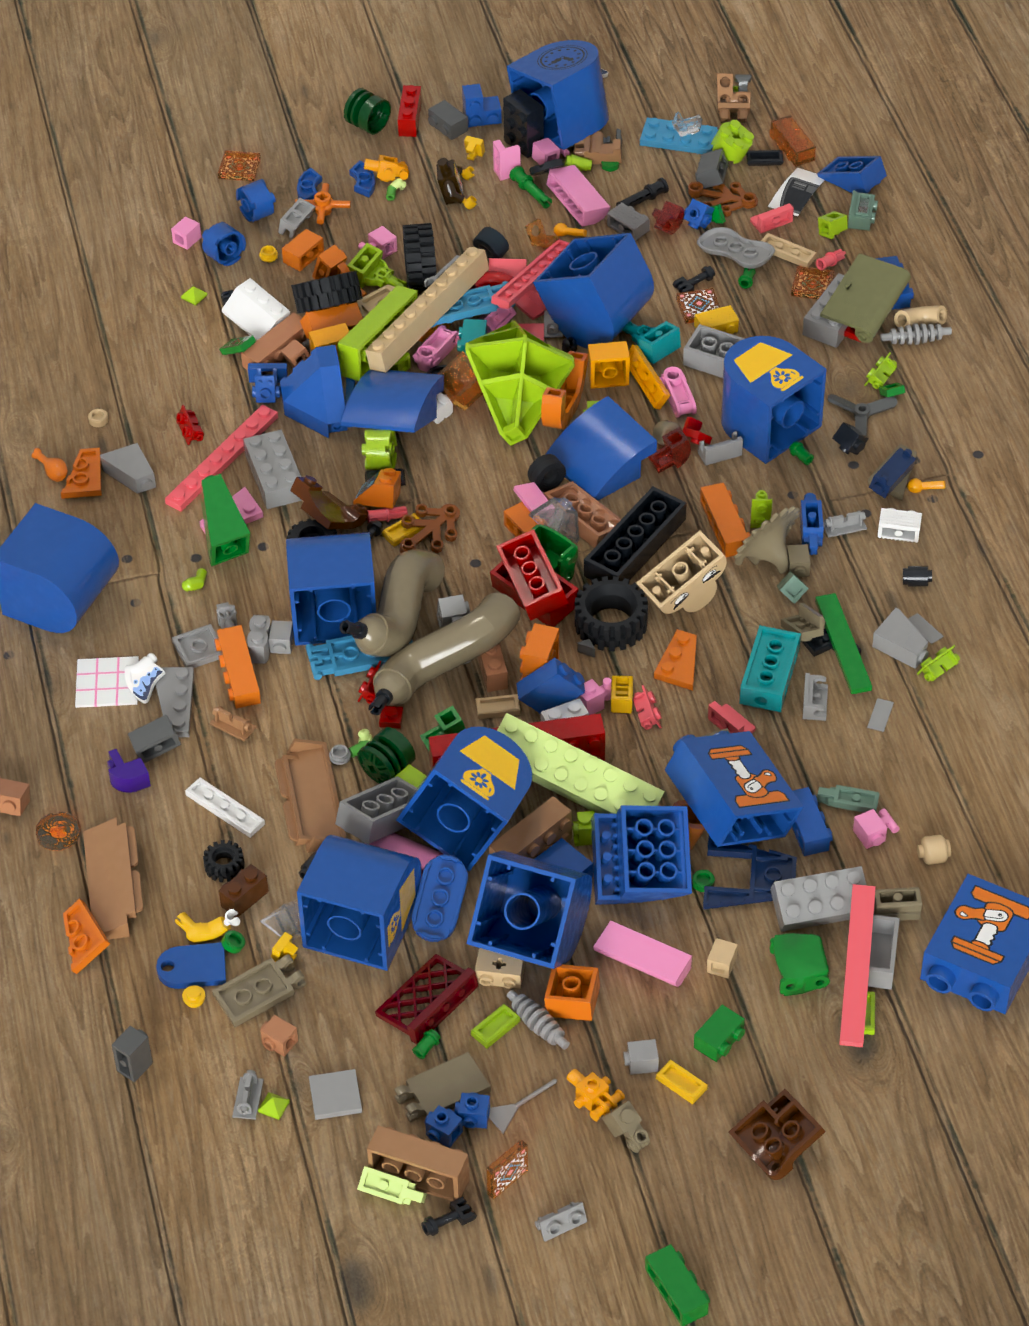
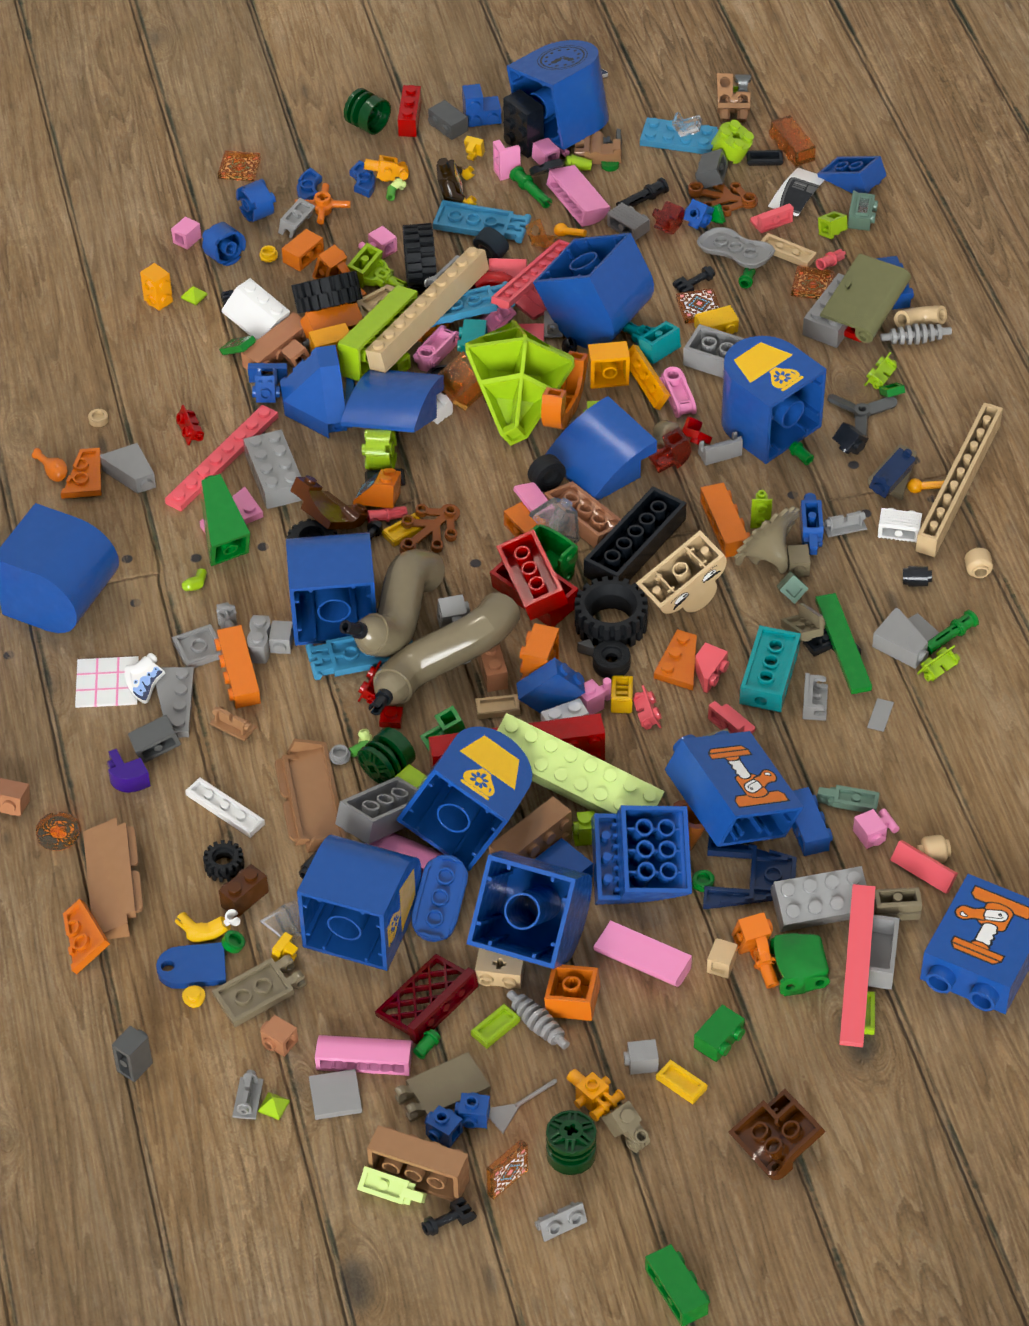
none -> light orange brick [140,263,173,311]
none -> bright pink brick [315,1035,413,1076]
none -> dark azure hinge [432,200,532,244]
none -> dark green wheel [546,1110,597,1175]
none -> black tyre [593,640,631,679]
none -> coral slope [695,642,729,693]
none -> orange brick [731,912,779,989]
none -> coral tile [890,840,958,894]
none -> tan brick [916,403,1003,557]
none -> green pin [927,610,979,655]
none -> tan head [964,548,993,578]

